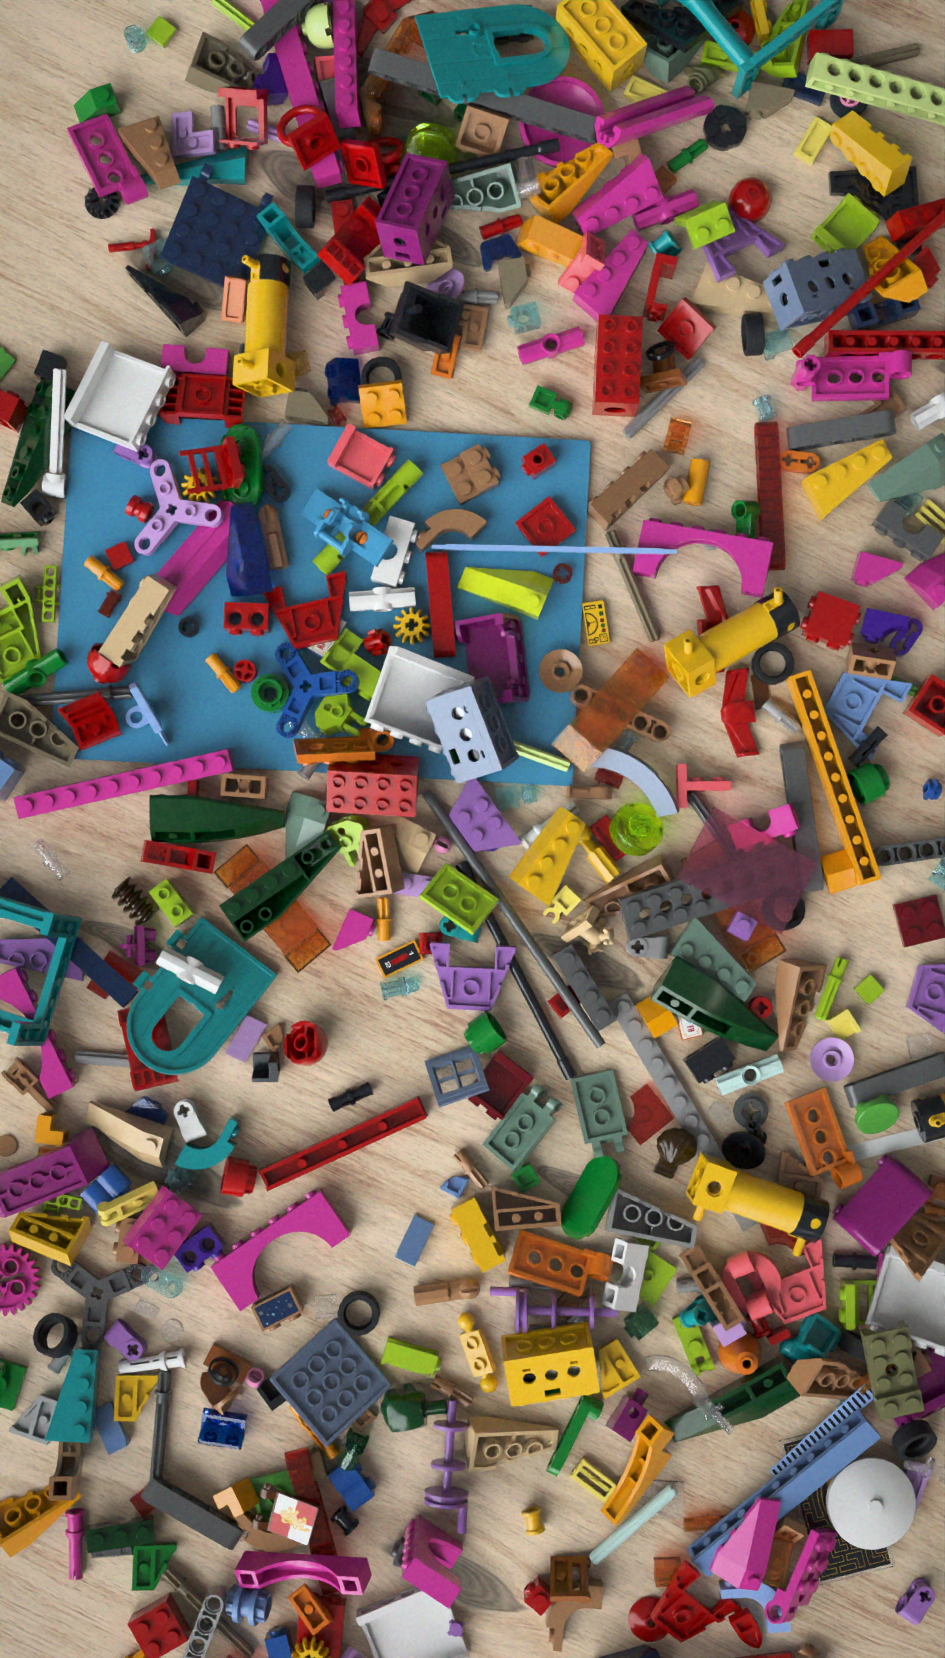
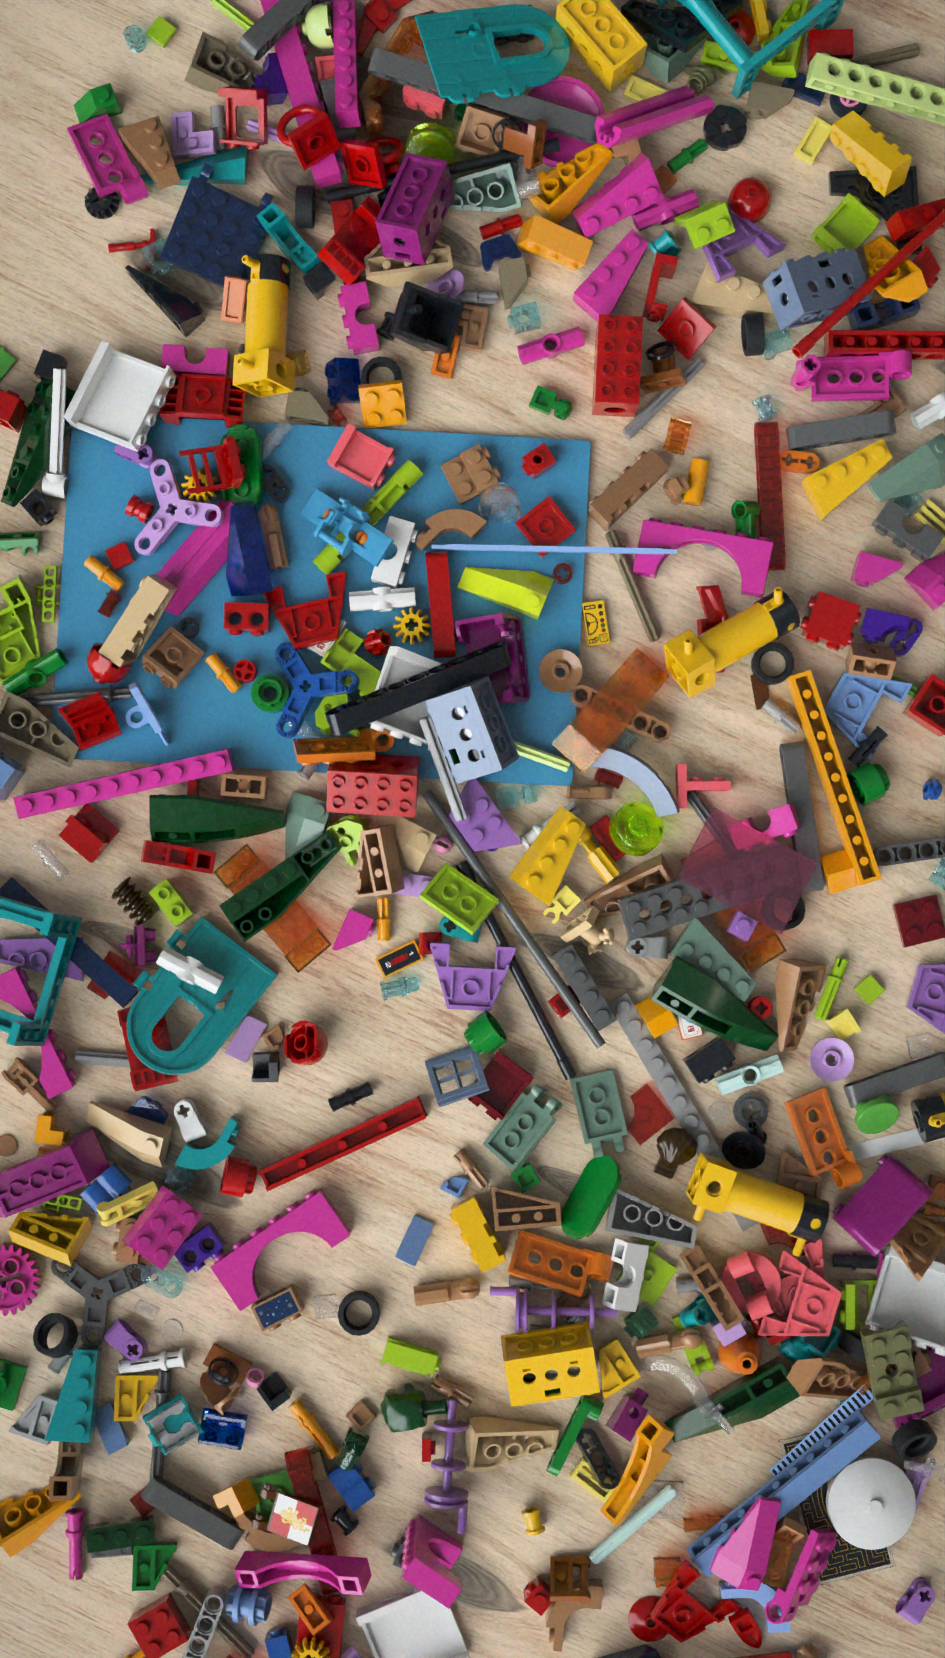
sand blue tile [268,1317,393,1447] -> none
medium lavender piece [447,1619,465,1637] -> none
yellow plate [458,1312,498,1393] -> none
coral bracket [558,231,605,293] -> none
red plate [720,668,760,758] -> none
none -> red bracket [59,804,120,863]
none -> medium nougat plate [142,626,205,689]
none -> piece [142,1393,204,1456]
none -> black beam [325,641,512,736]
none -> coral plate [403,85,446,120]
none -> light grey axle [420,716,467,821]
none -> red plate [422,1433,436,1462]
none -> clear cylinder [478,483,522,524]
none -> dark orange piece [492,118,548,170]
none -> black beam [576,1428,620,1489]
none -> medium nougat piece [635,1327,702,1358]
none -> coral wing [758,1250,842,1336]

